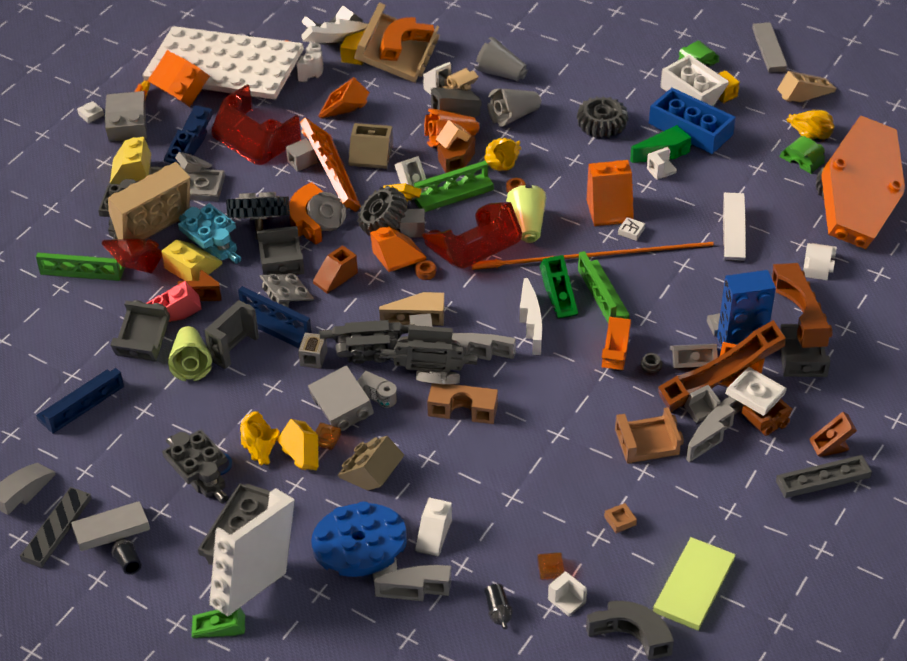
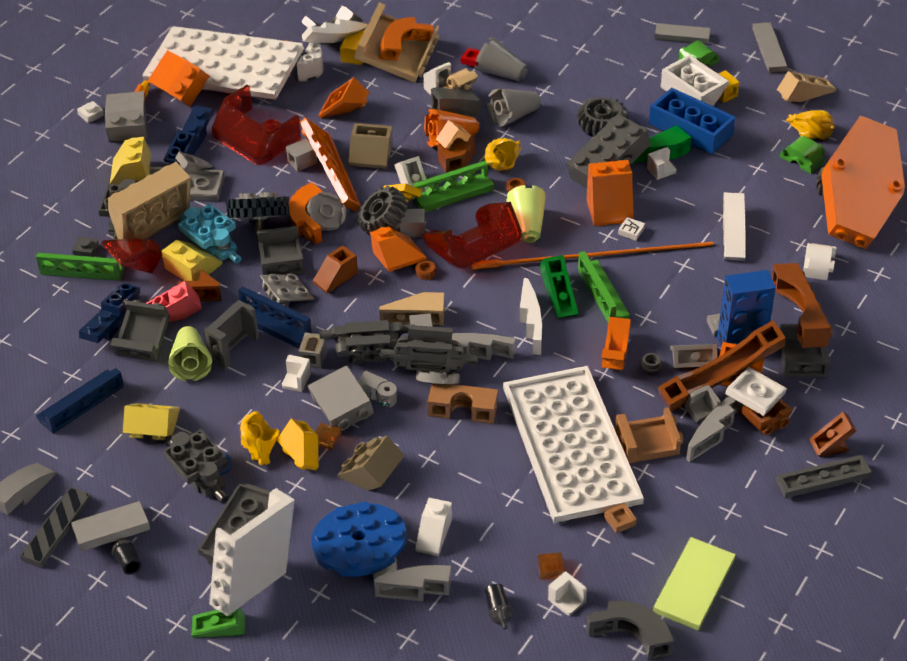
none -> dark grey plate [72,237,99,257]
none -> dark blue slope [79,283,141,343]
none -> light yellow slope [123,403,180,440]
none -> white panel [282,355,311,392]
none -> red plate [460,48,480,67]
none -> white plate [503,366,644,523]
none -> dark grey brick [566,114,650,188]
none -> light grey tile [655,23,710,44]

